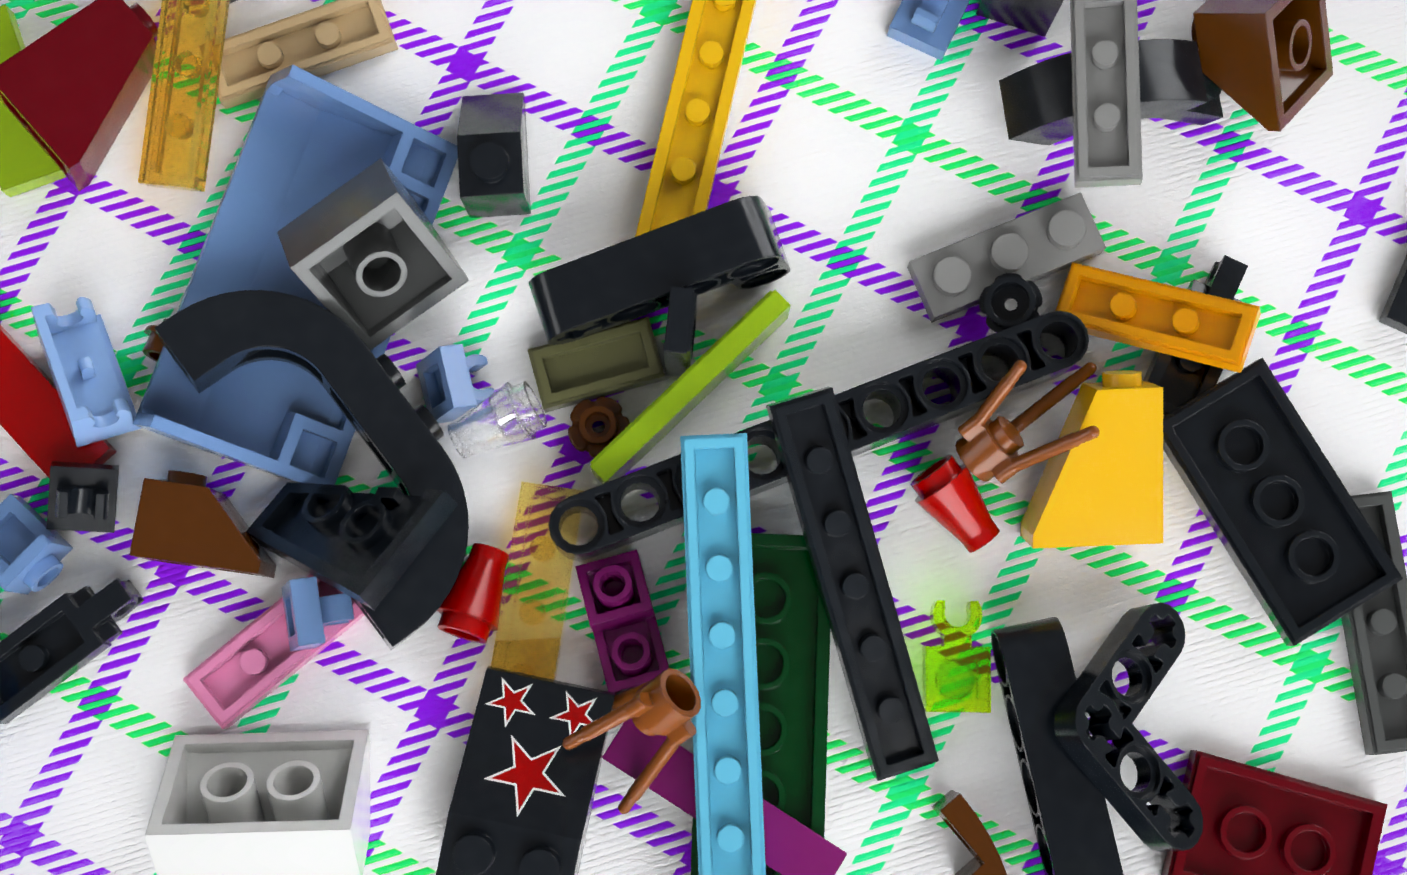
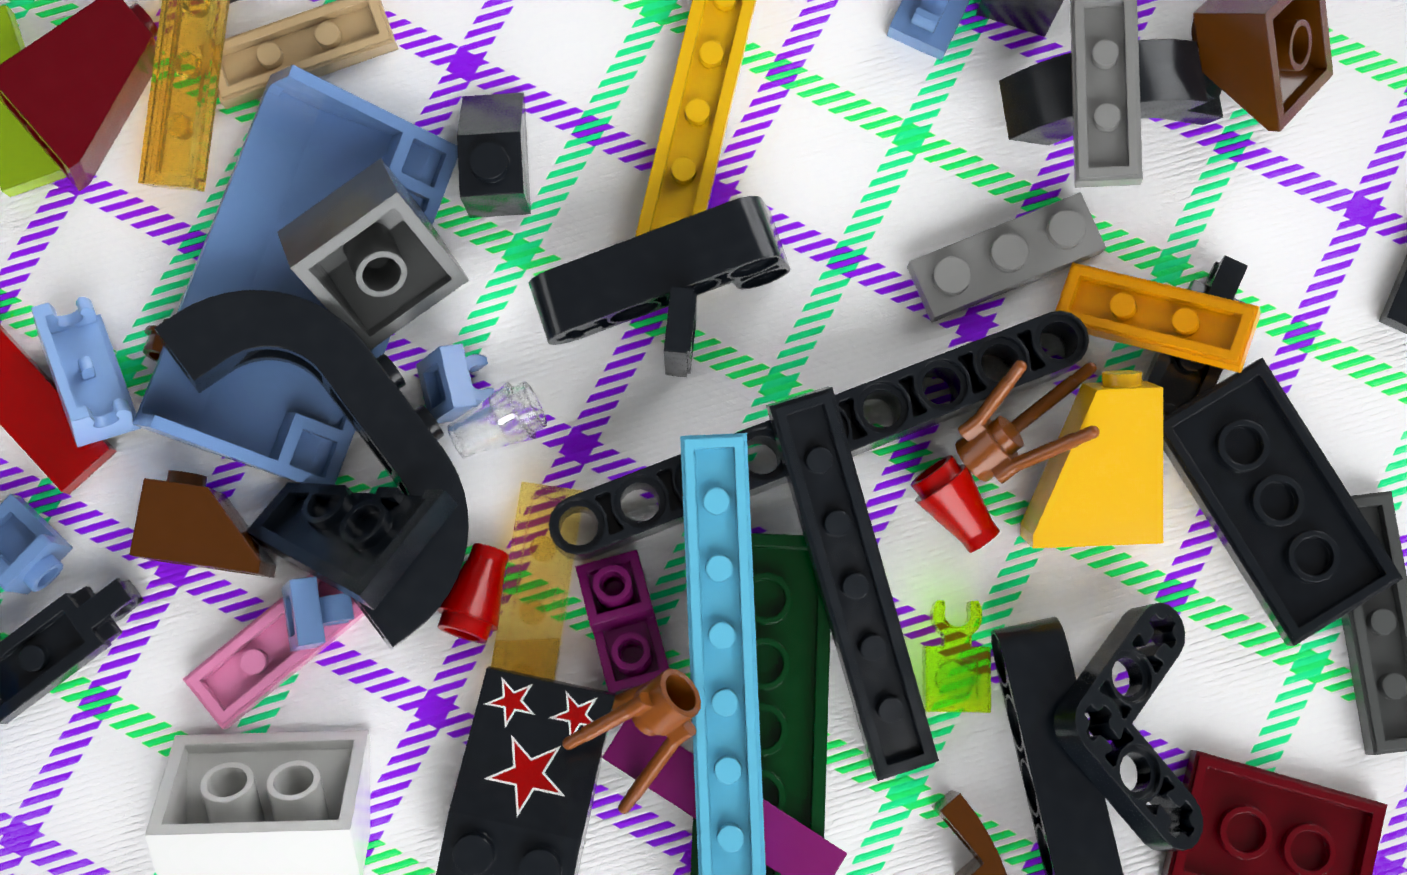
black tile [46,461,119,533] -> none
olive tile [527,316,666,413] -> none
reddish brown plate [568,396,630,458] -> none
lime tile [590,290,791,484] -> none
black plate [979,273,1043,333] -> none

